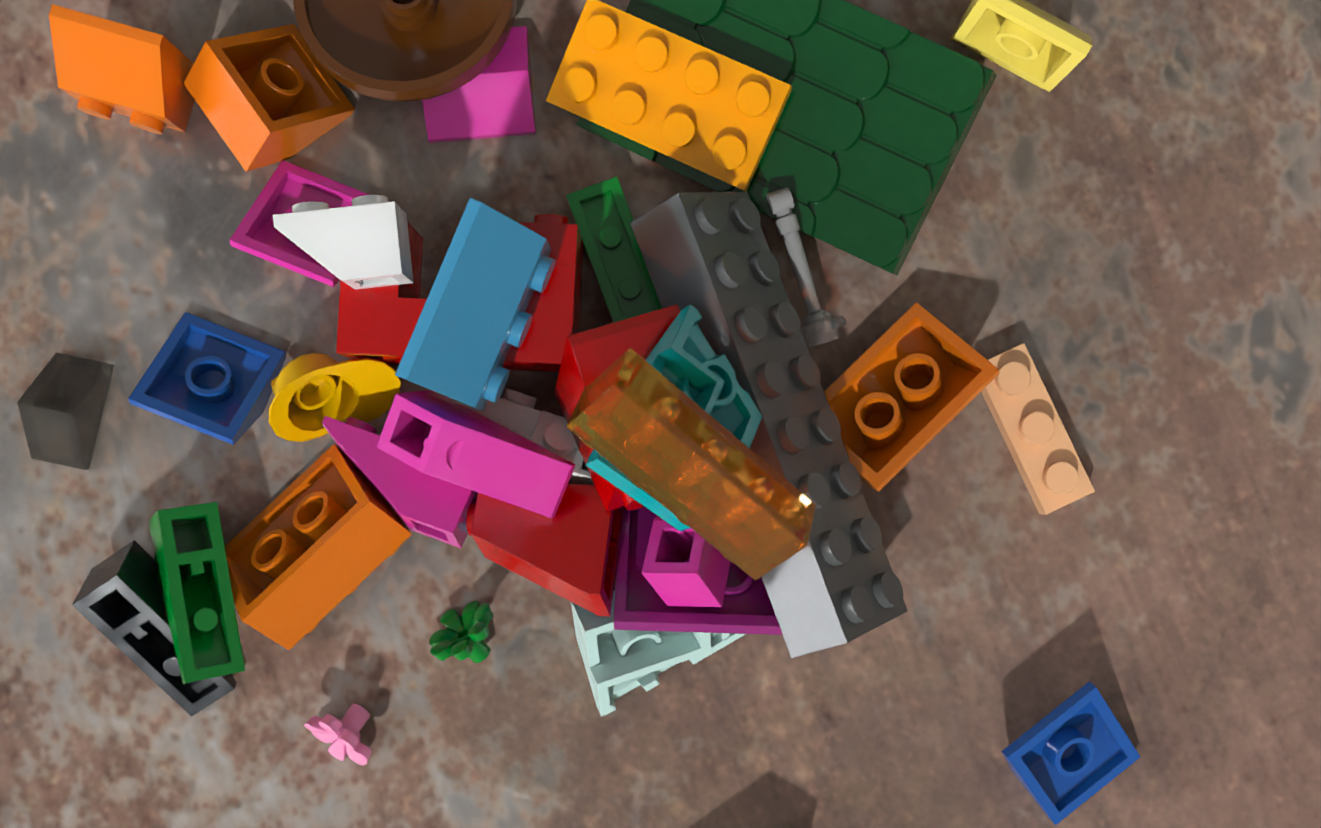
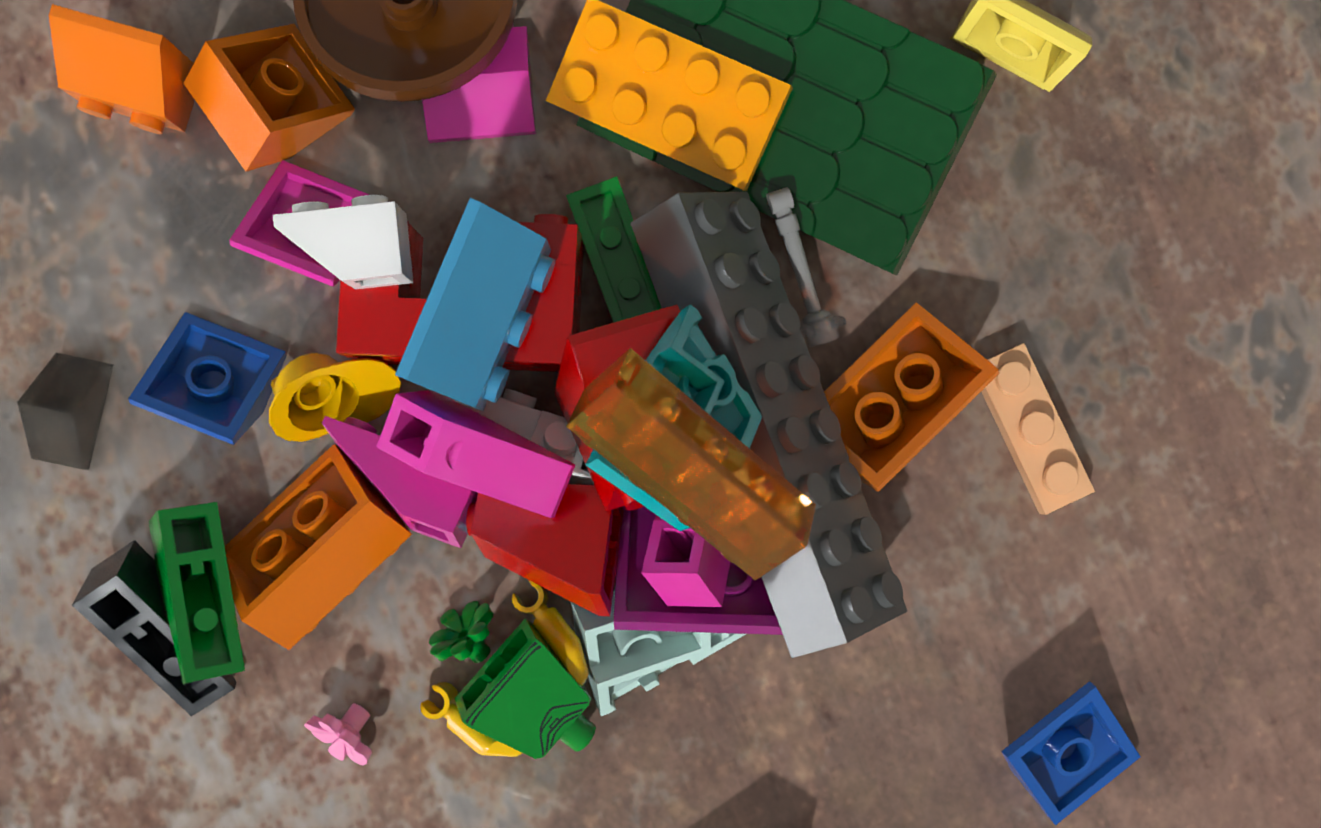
none -> green torso [420,580,596,759]

